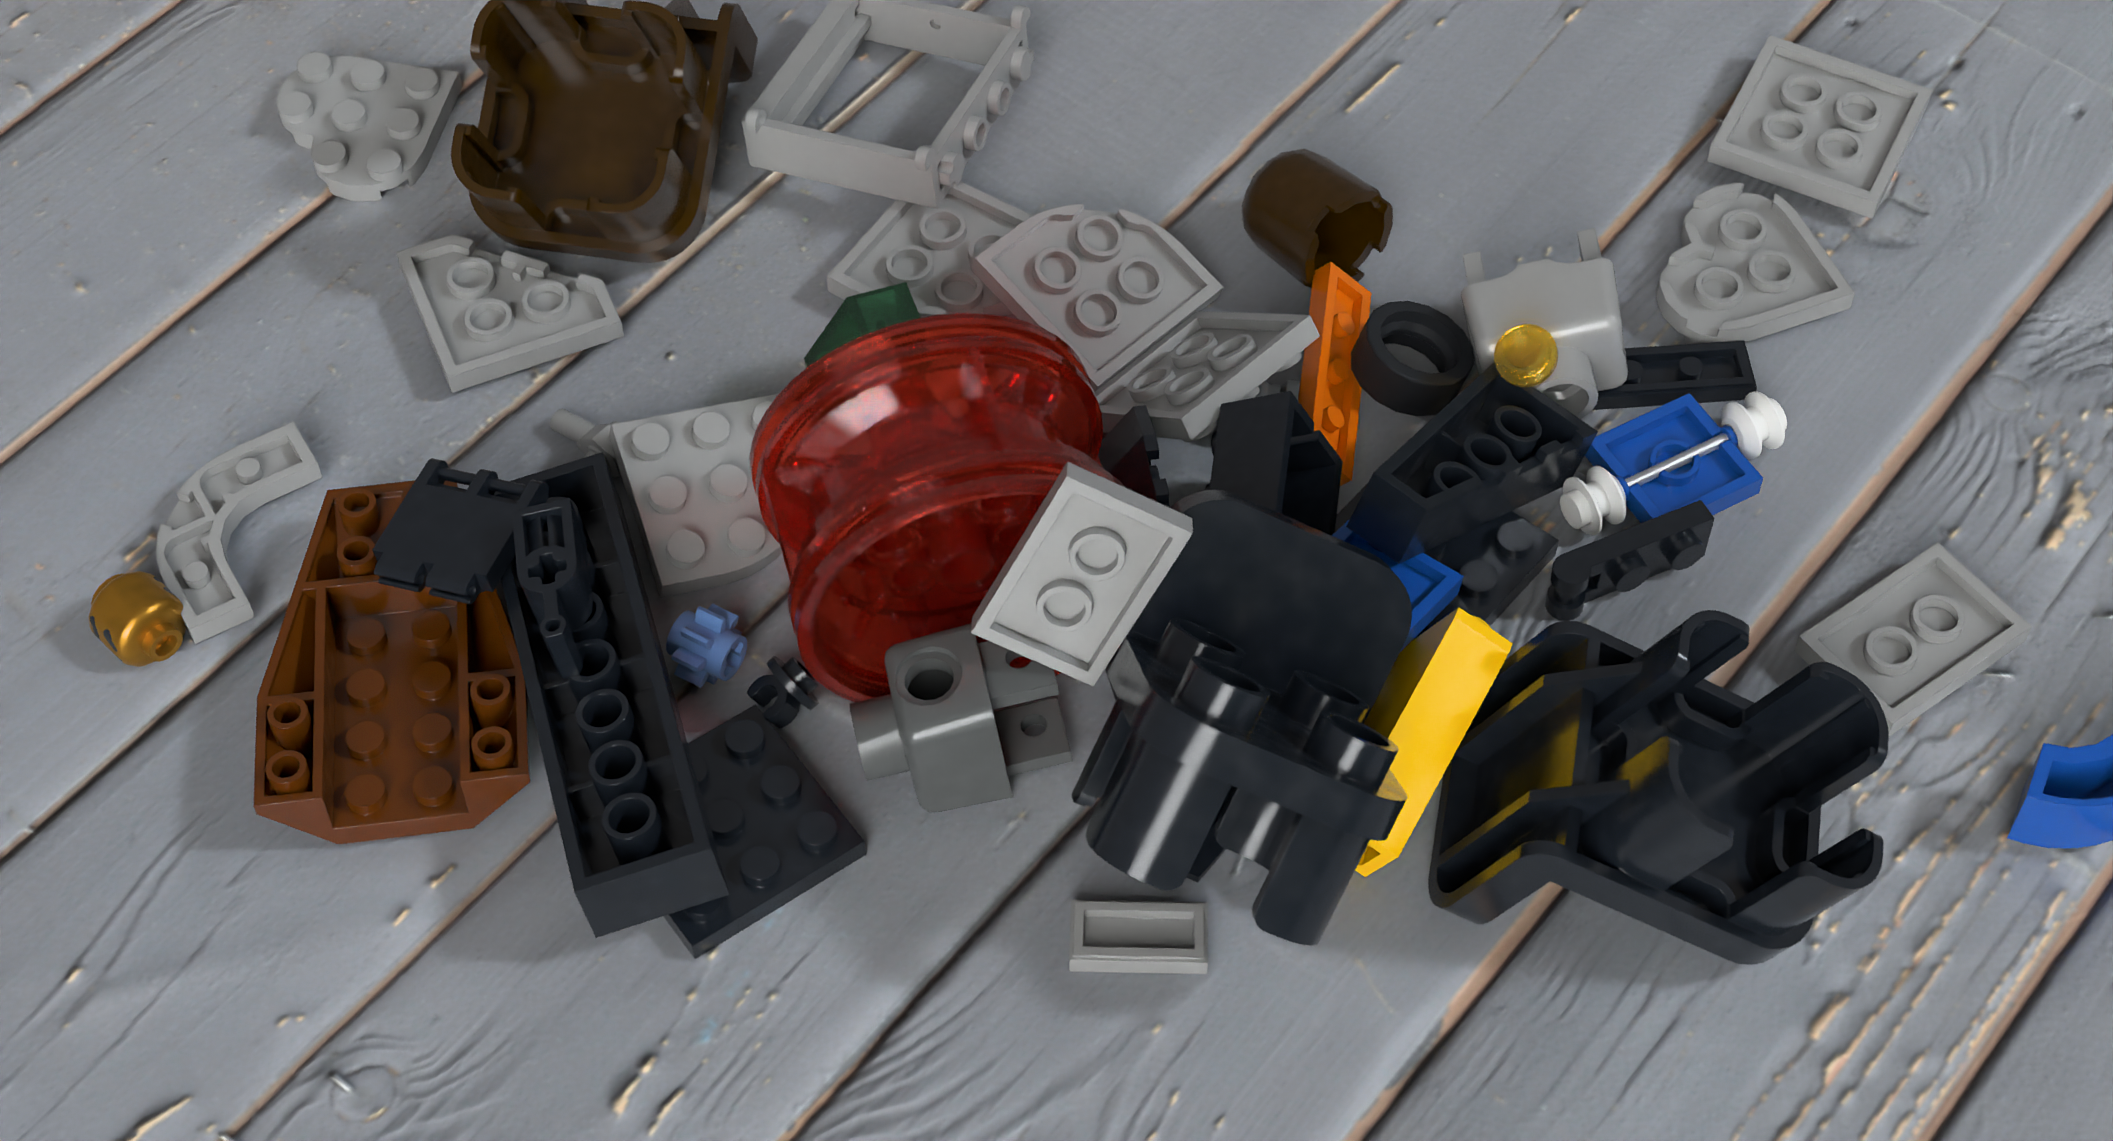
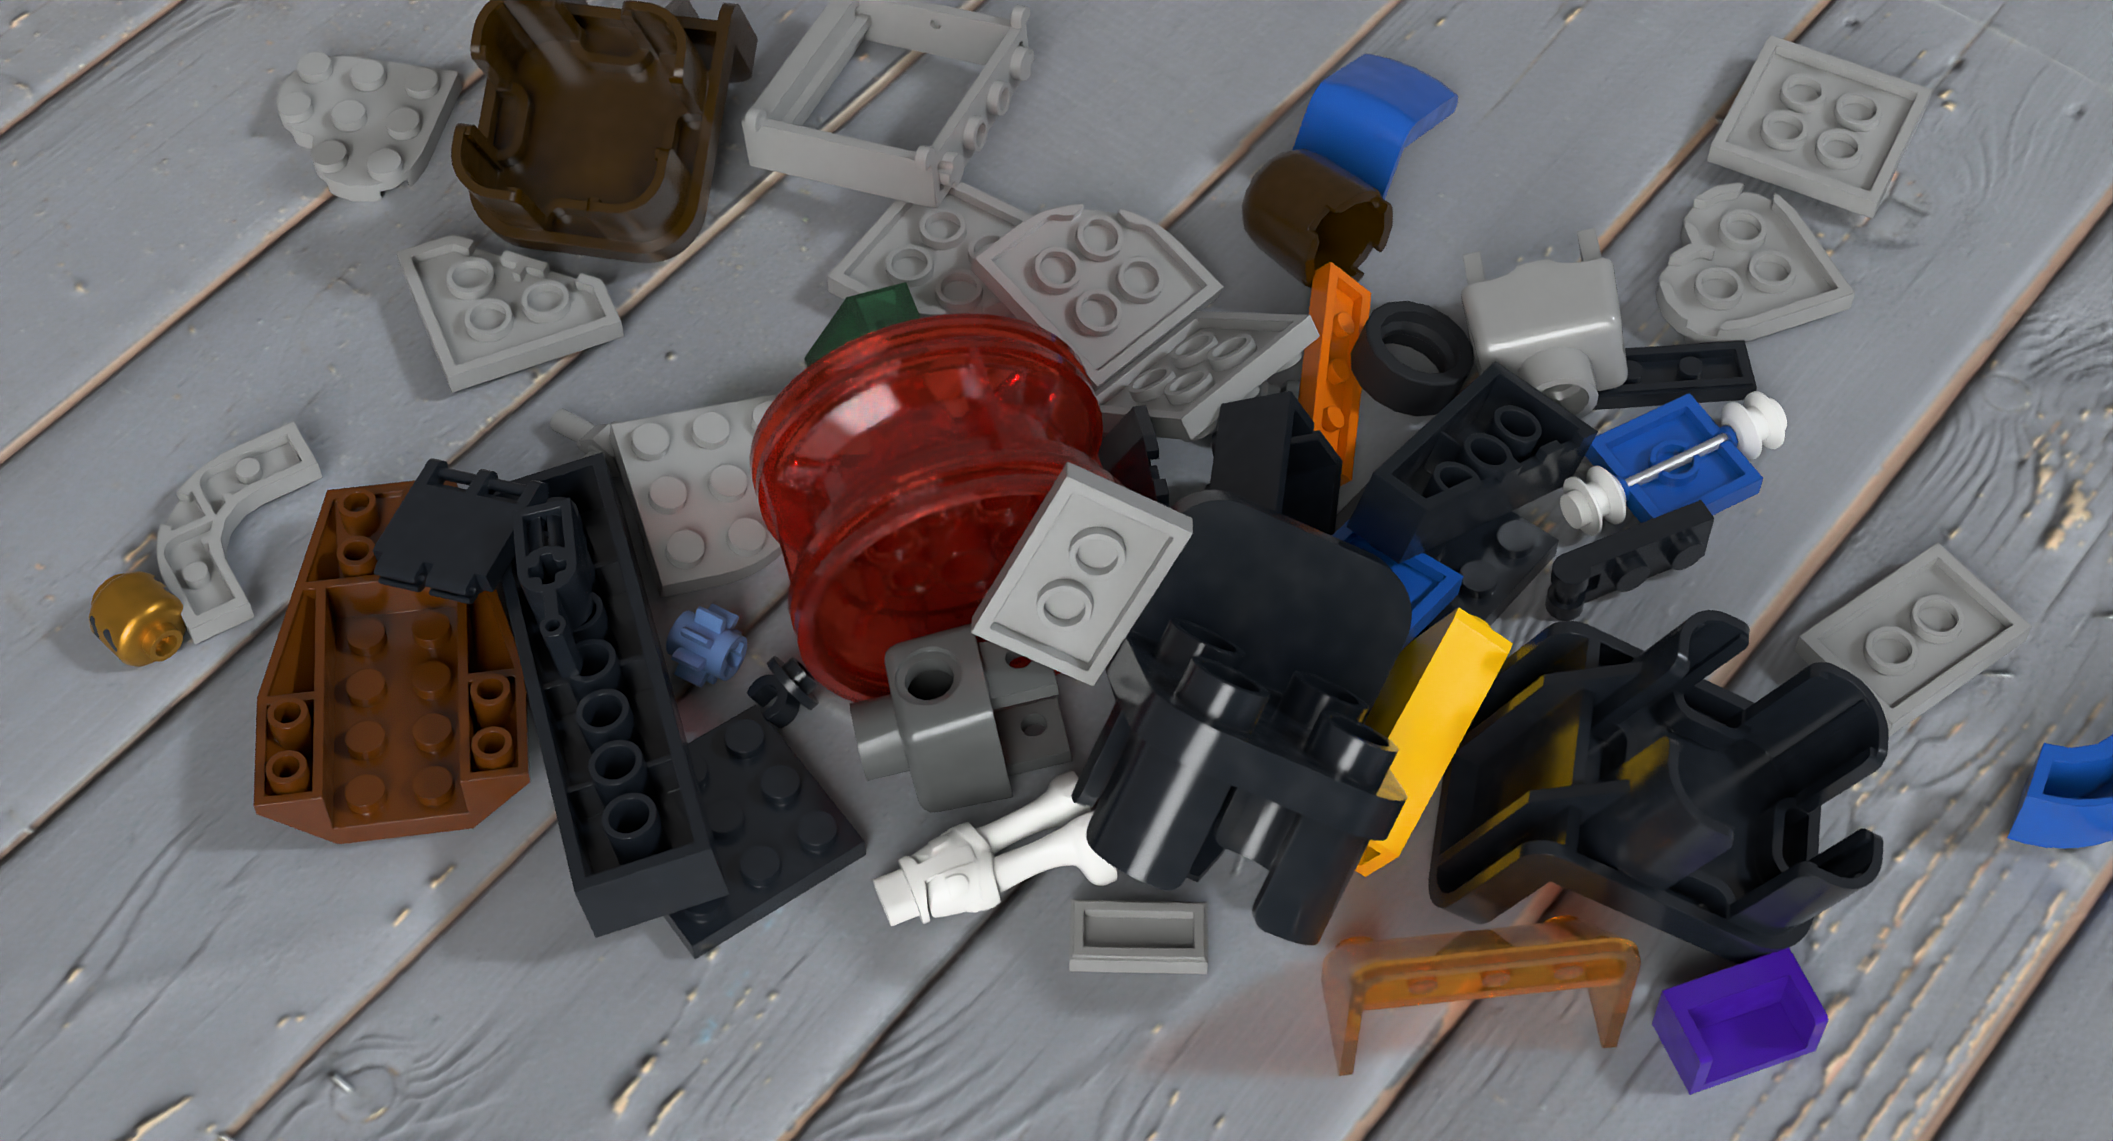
clear yellow plate [1494,324,1558,387] -> none
none -> white piece [873,770,1118,926]
none -> blue piece [1292,53,1458,199]
none -> clear orange windscreen [1321,915,1641,1076]
none -> dark purple panel [1652,948,1828,1095]

